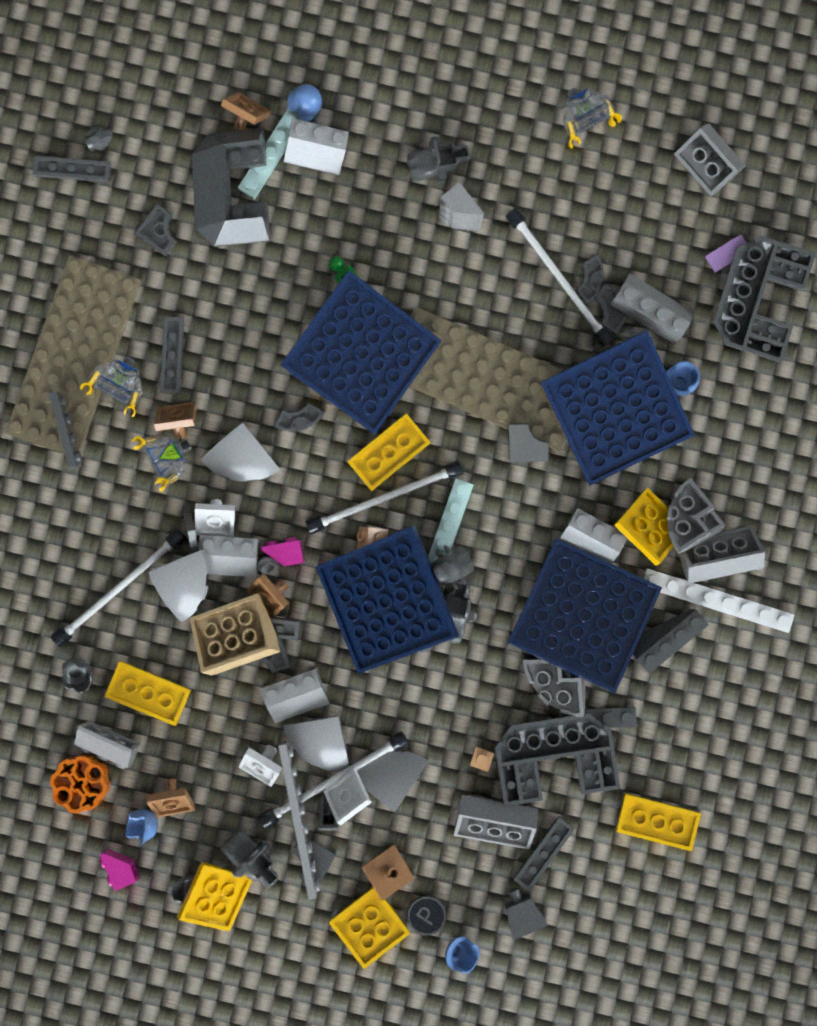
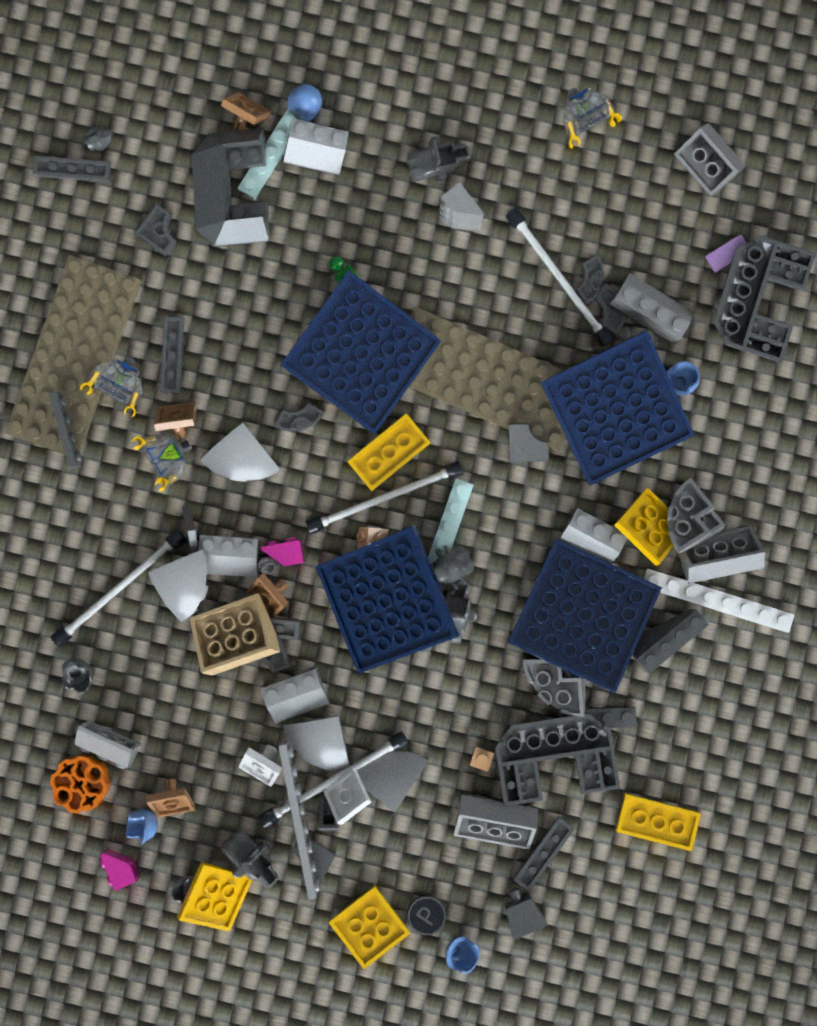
yellow plate [104,661,191,726] -> none
white tile [195,499,235,537] -> none
medium nougat tile [361,844,414,901] -> none

